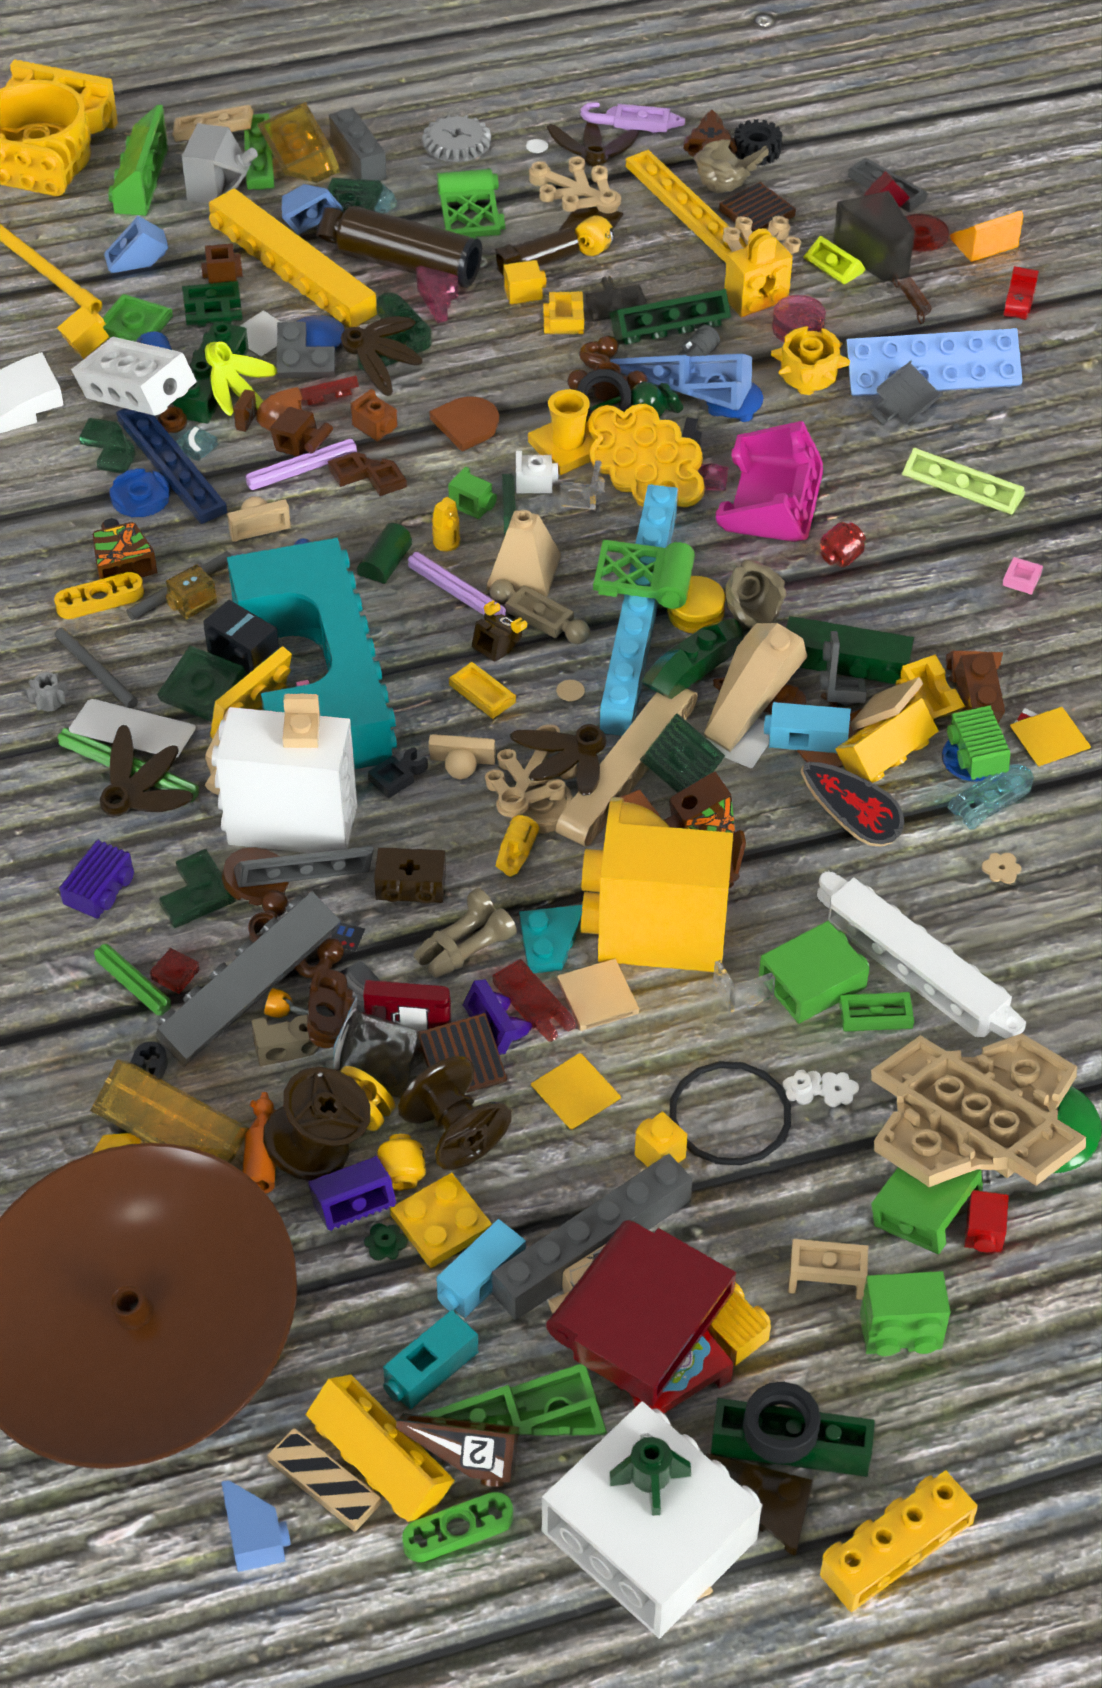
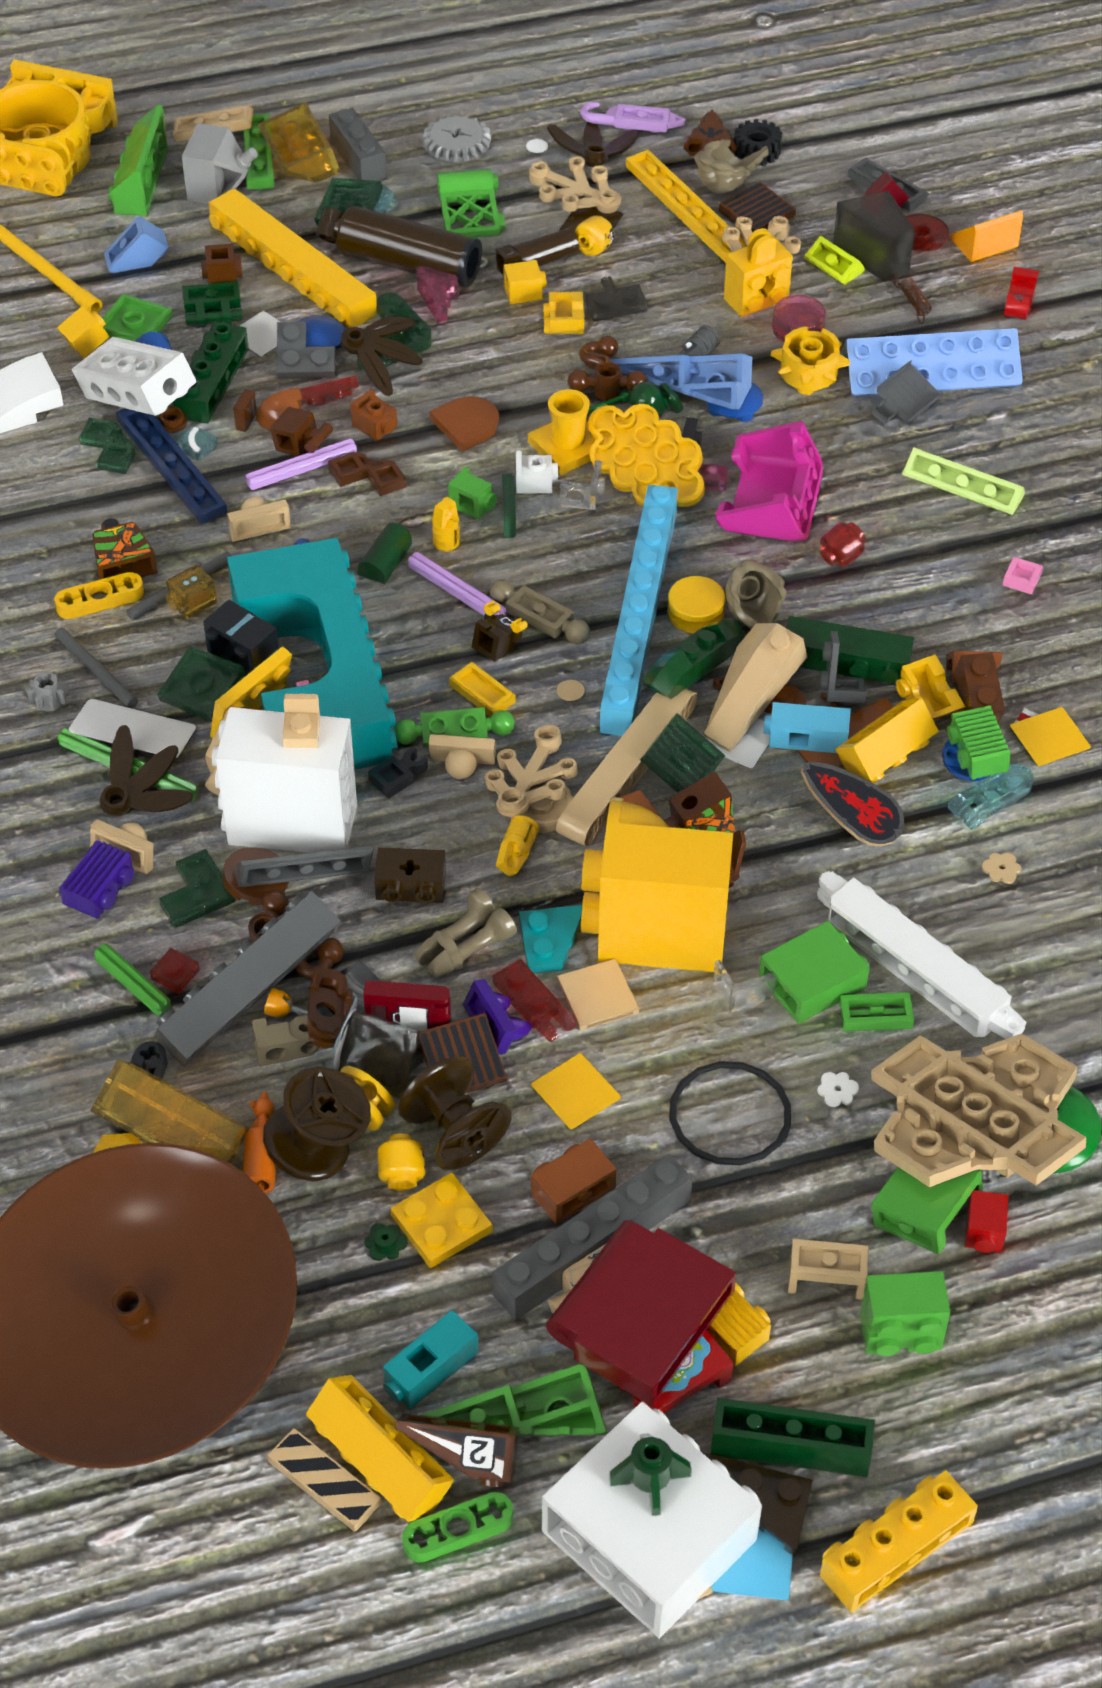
blue tile [109,468,170,517] -> none
neon yellow plant [205,341,277,416] -> none
medium blue slope [221,1480,291,1572] -> none
medium blue slope [282,184,343,235] -> none
dark purple brick [308,1156,397,1231] -> none
black sticker [331,922,365,951] -> none
medium azure brick [436,1219,526,1318] -> none
tan slope [487,510,561,597] -> none
dark brown plant [510,724,607,795] -> none
black tyre [577,369,631,422] -> none
bright green piece [593,539,695,609] -> none
dark green brick [609,289,731,345] -> none
yellow brick [635,1111,688,1167] -> none
black tyre [743,1381,821,1464] -> none
white plant [782,1070,822,1105] -> none
tan piece [850,677,923,731] -> none
none -> tan tile [90,819,154,875]
none -> bright green plate [393,707,515,748]
none -> dark orange brick [531,1138,616,1225]
none -> medium azure sticker [711,1529,793,1600]

